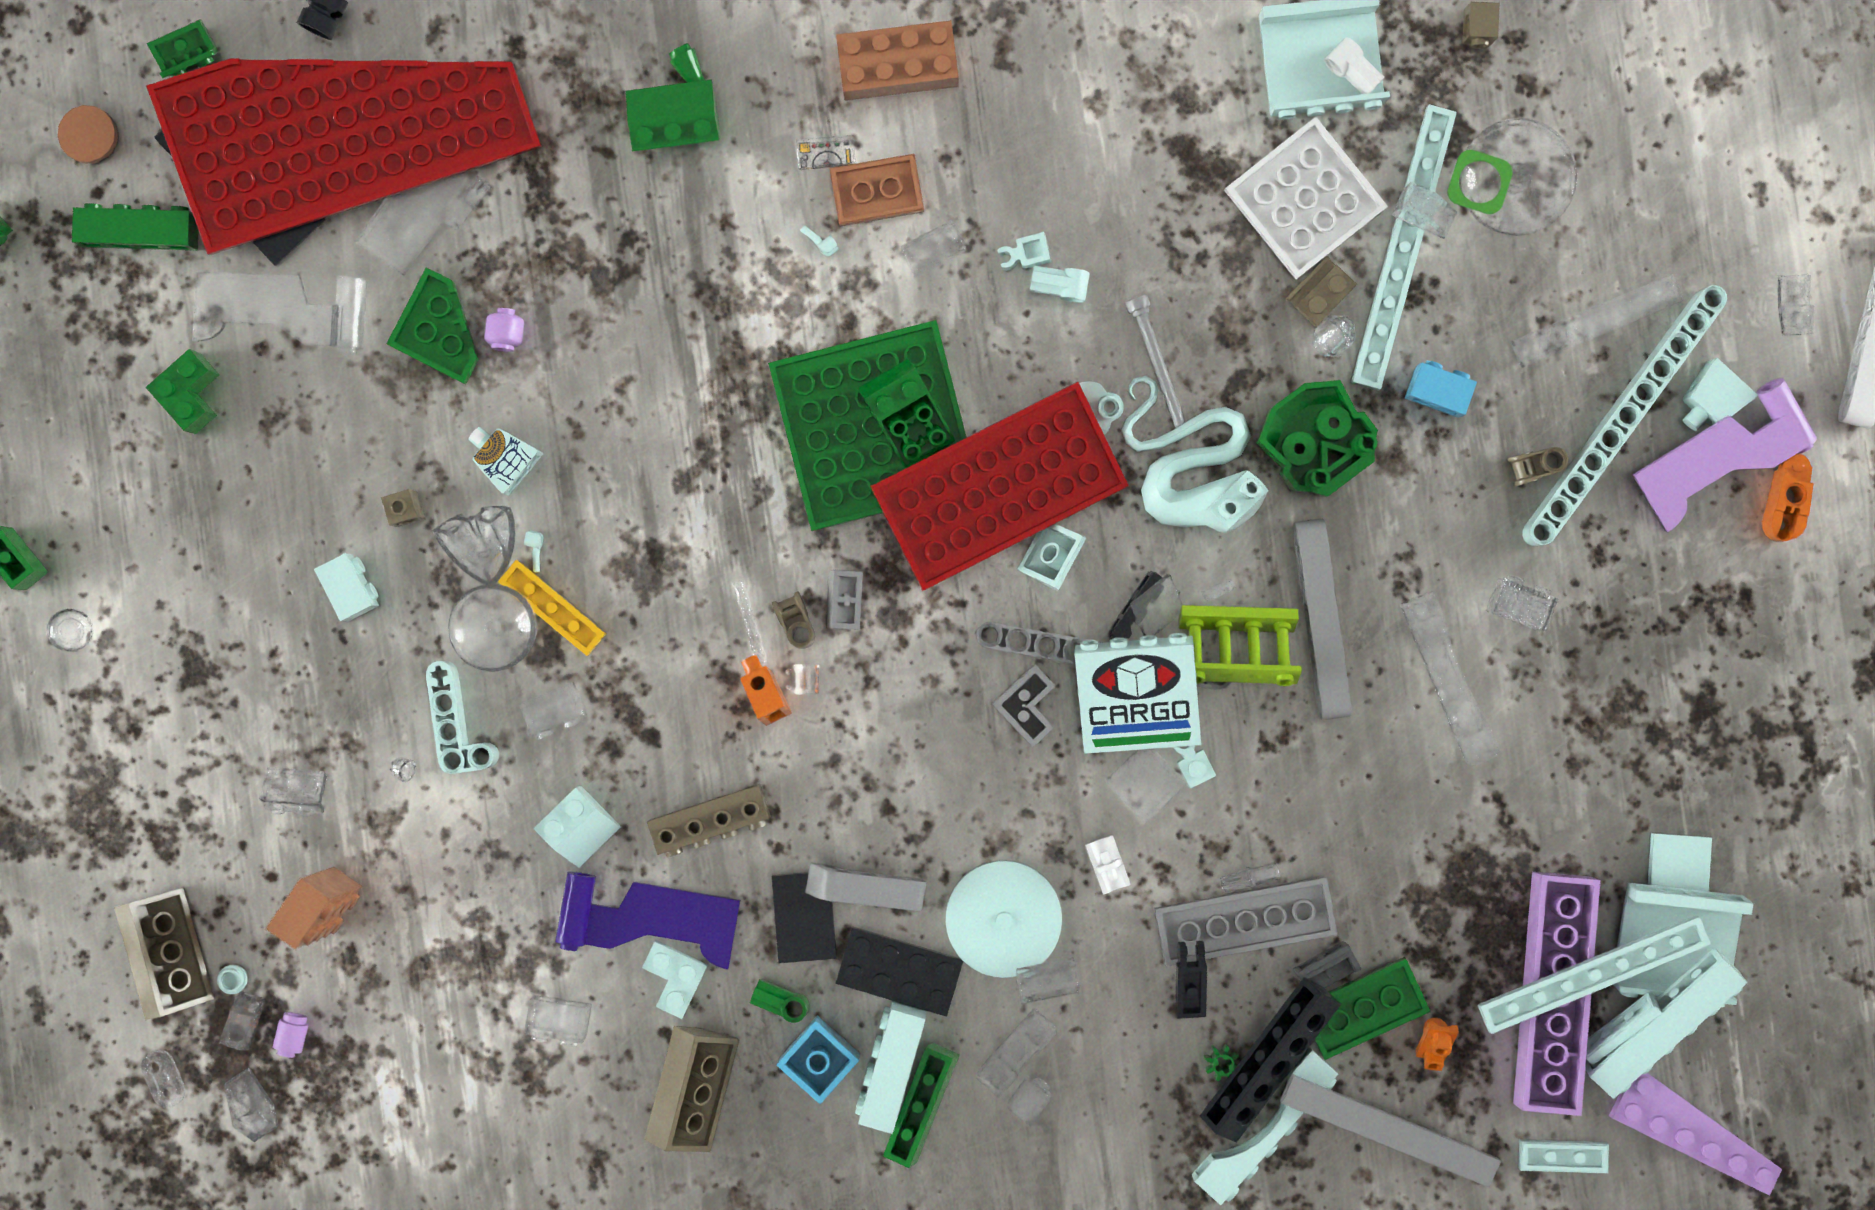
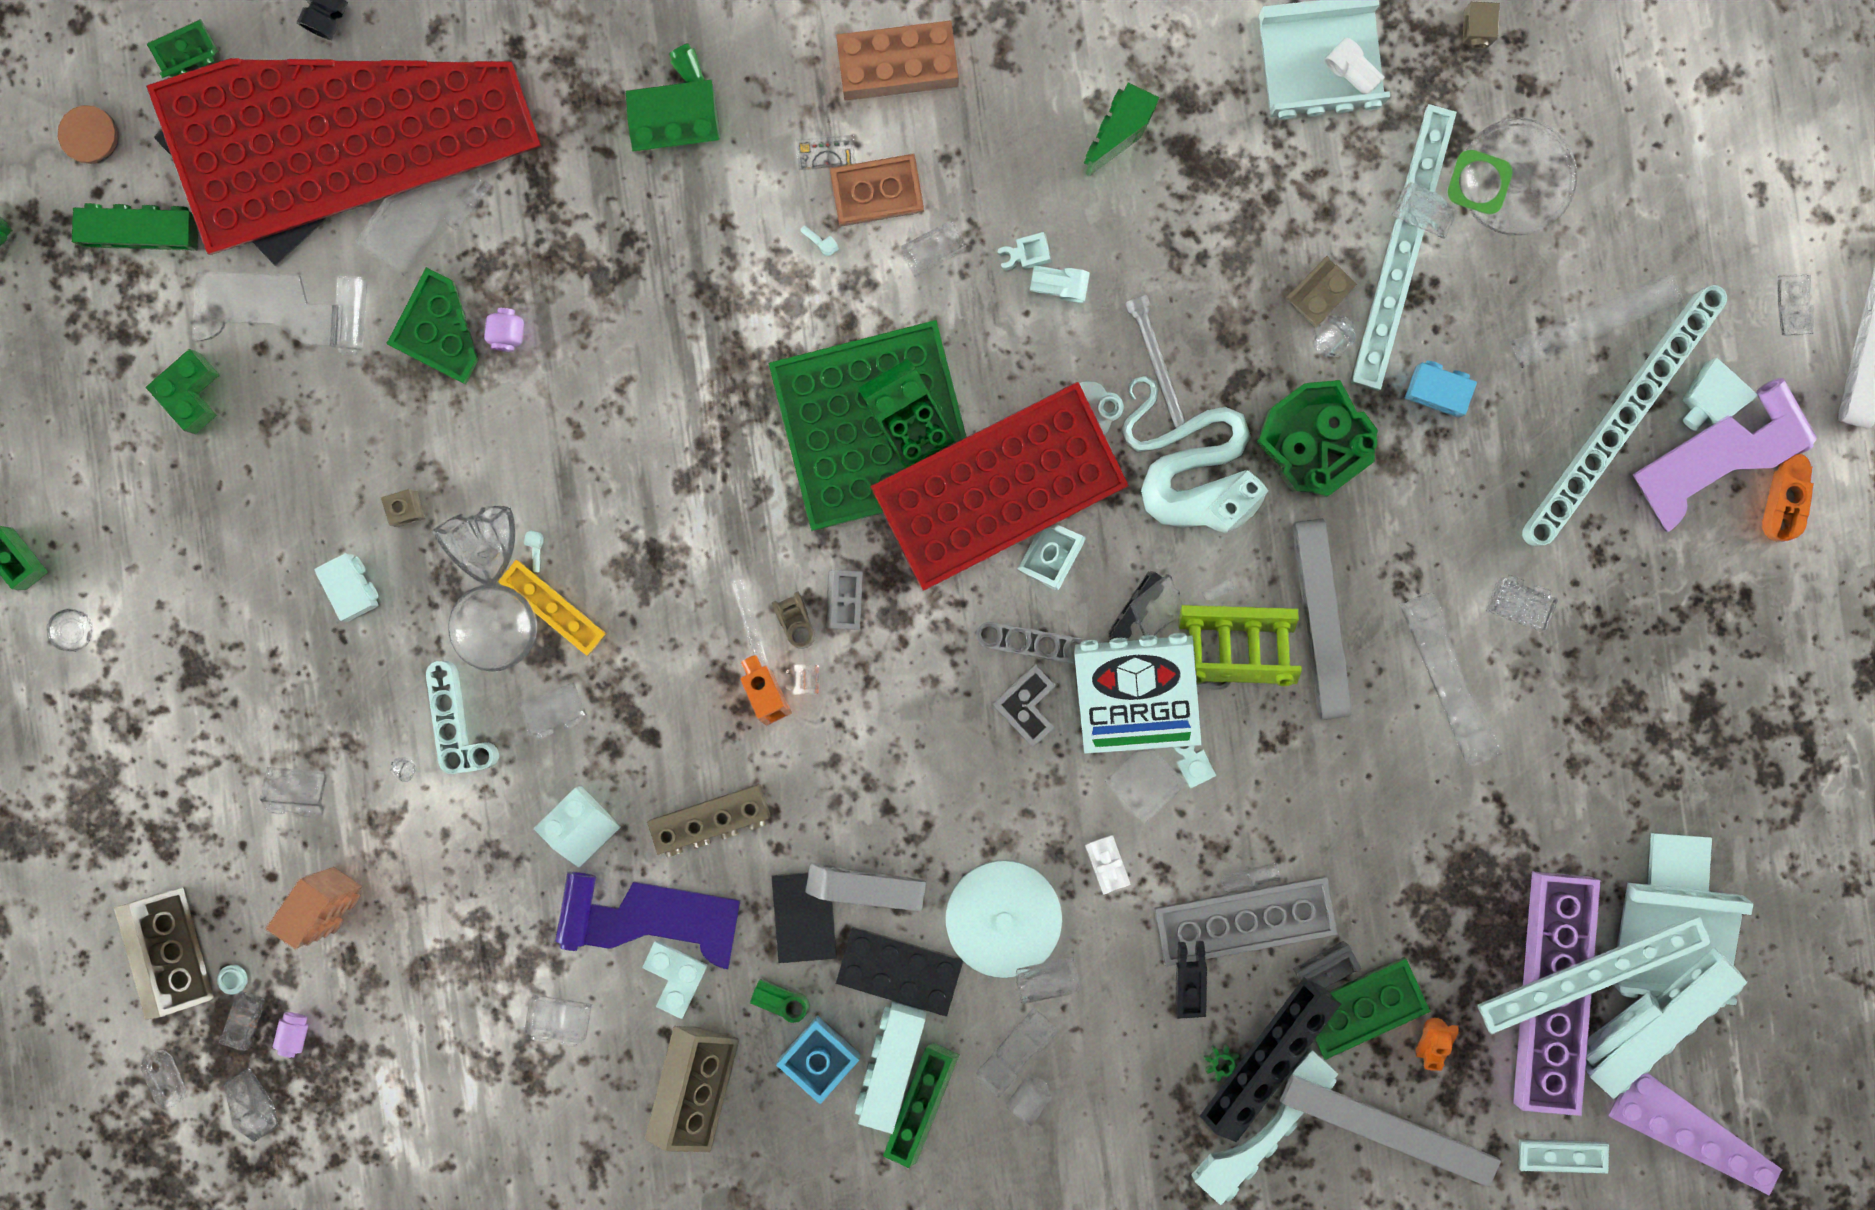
torso [468,427,543,496] -> none
white plate [1224,117,1388,280] -> none
dark tan piece [1507,447,1569,486] -> none
none -> green slope [1084,82,1160,176]

